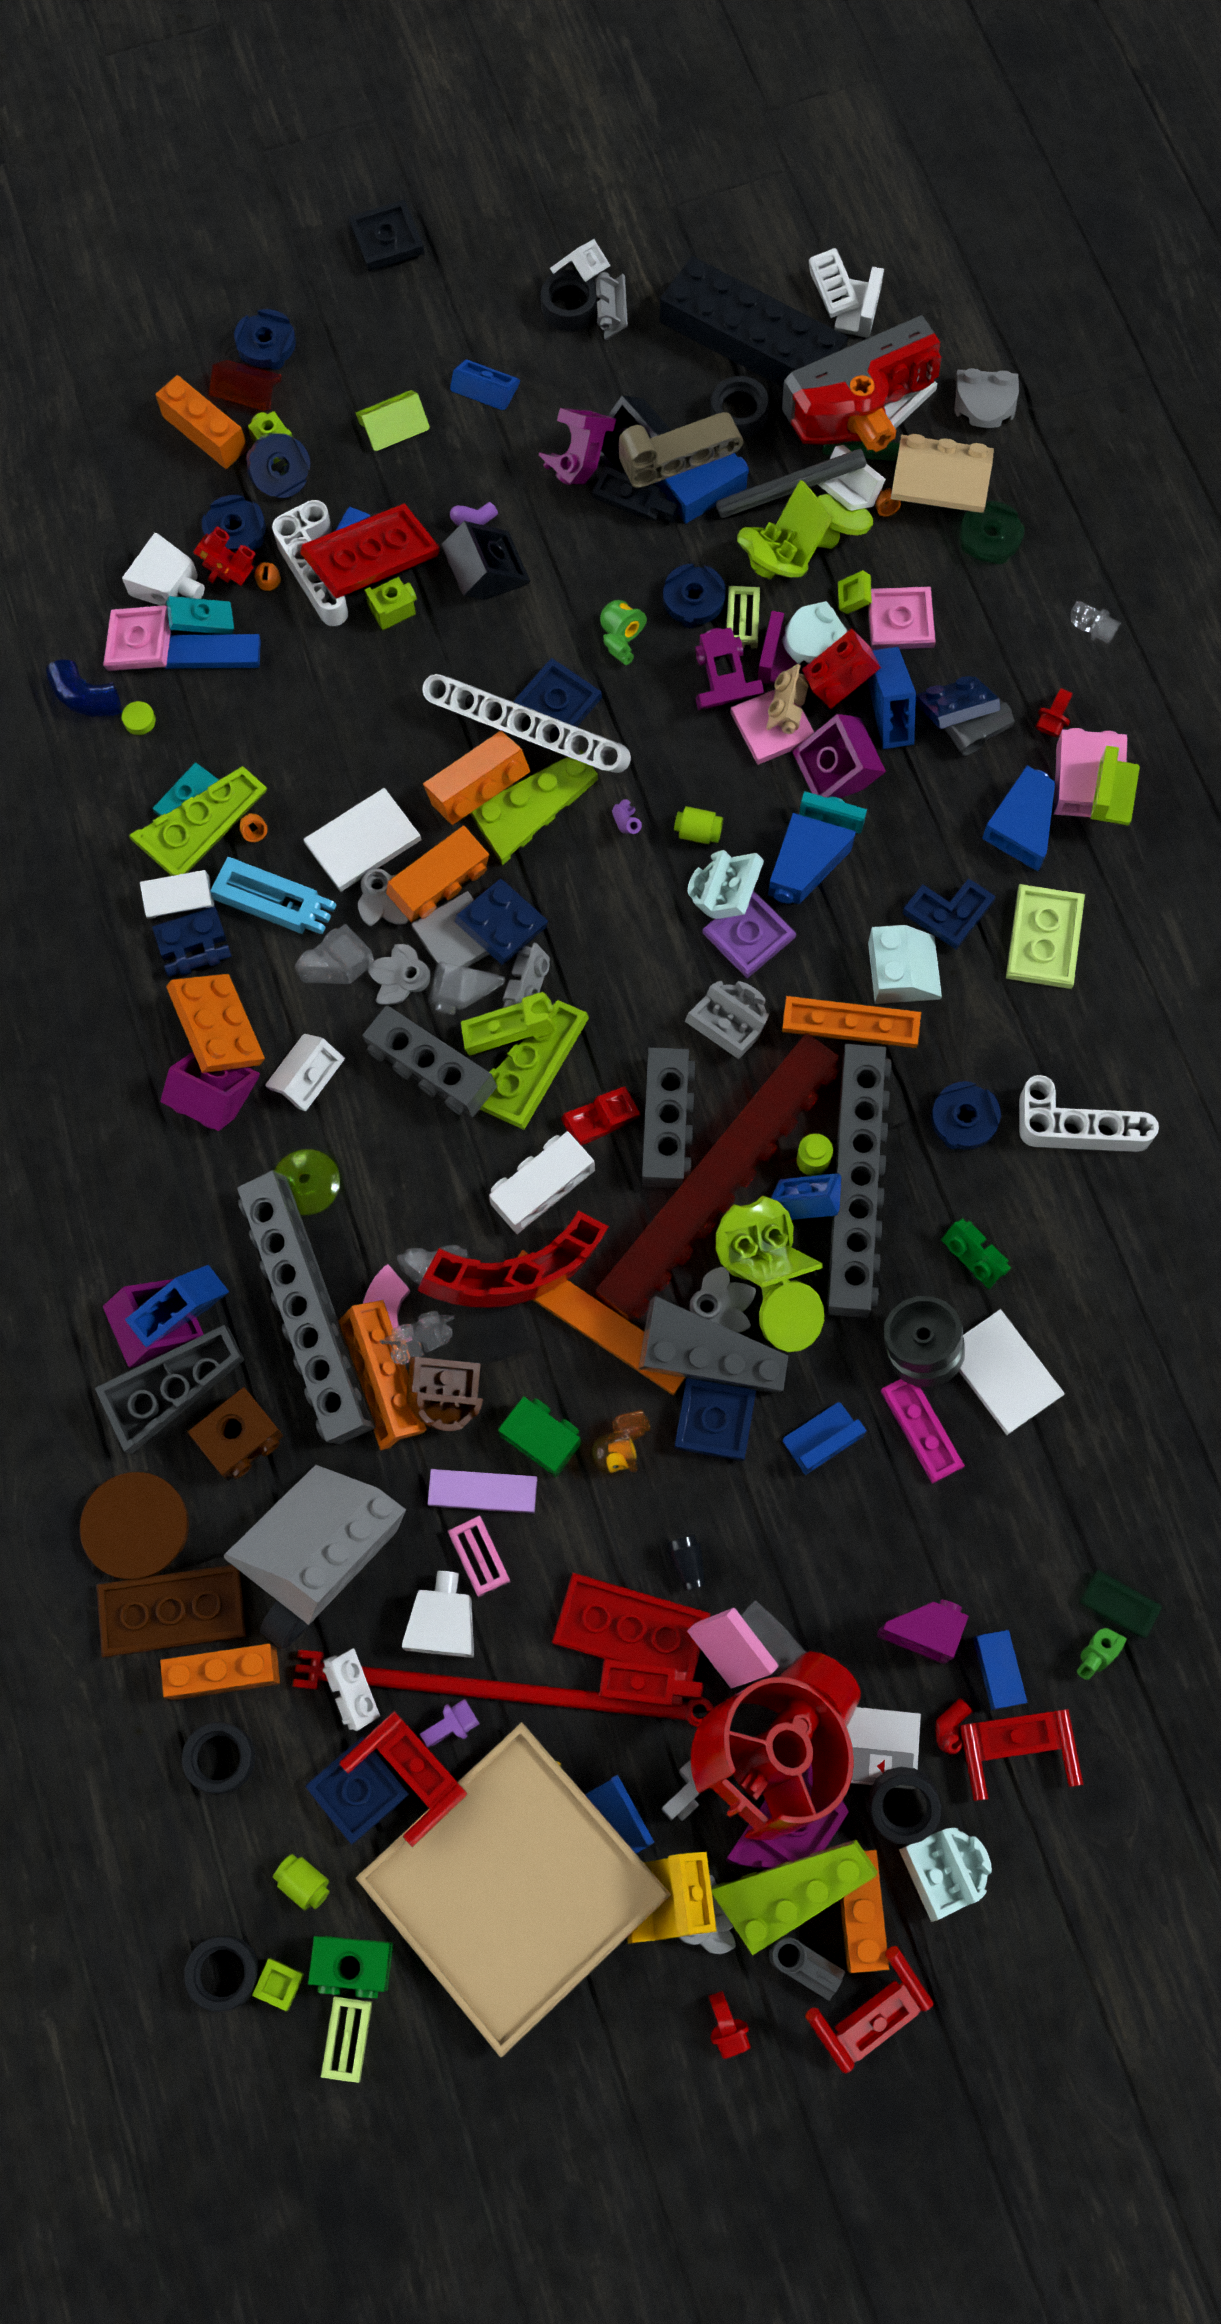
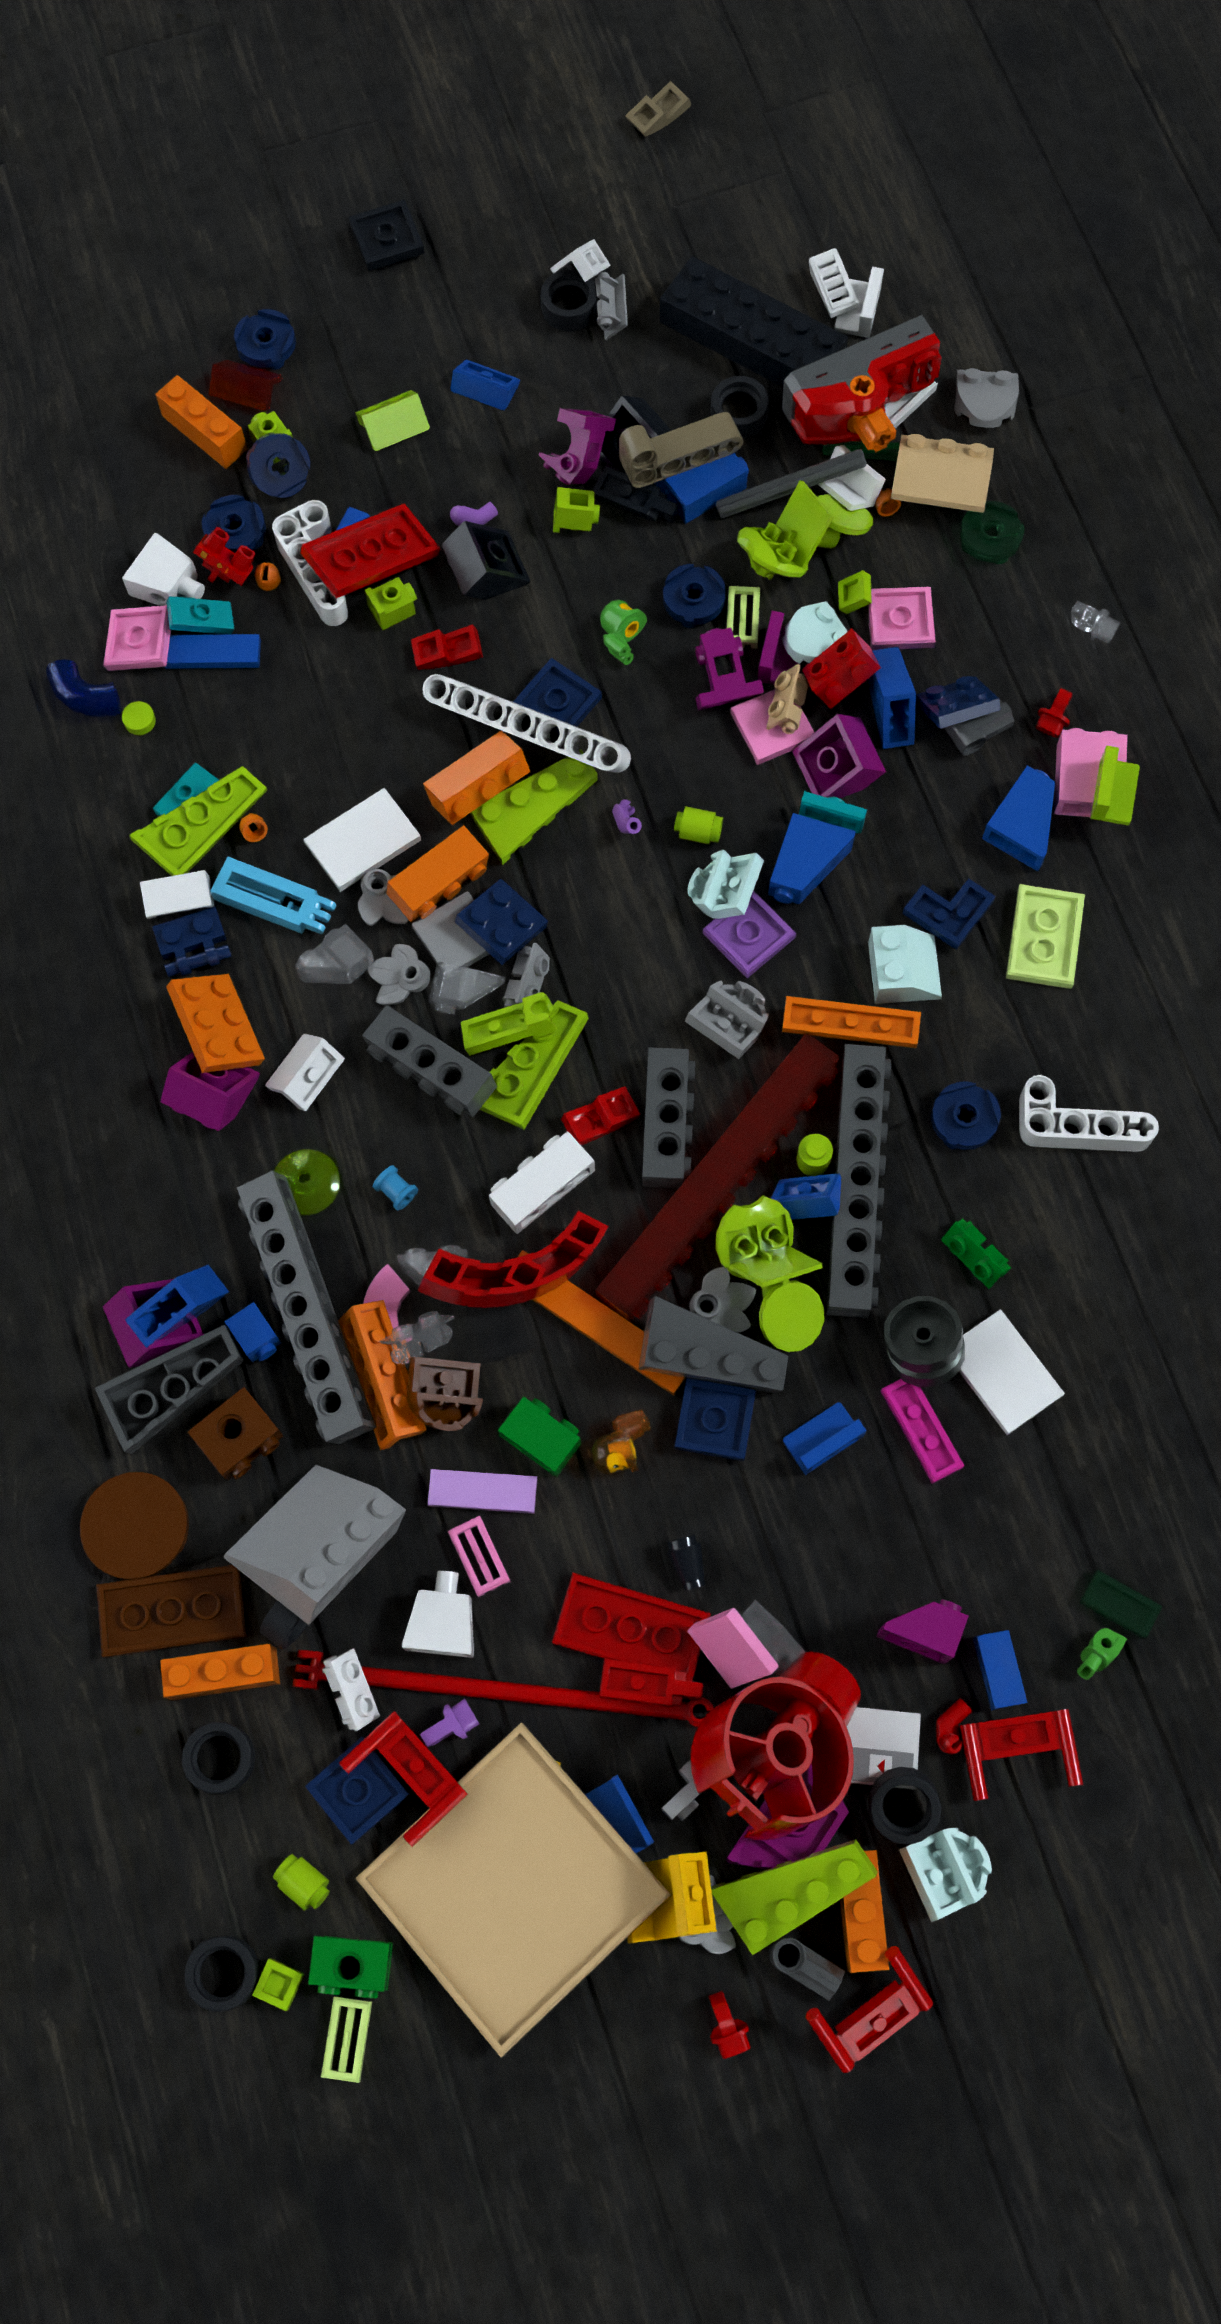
none -> blue brick [224,1302,281,1363]
none -> dark azure bush [372,1165,418,1211]
none -> red slope [411,624,483,669]
none -> lime brick [553,487,600,533]
none -> dark tan slope [625,81,691,137]

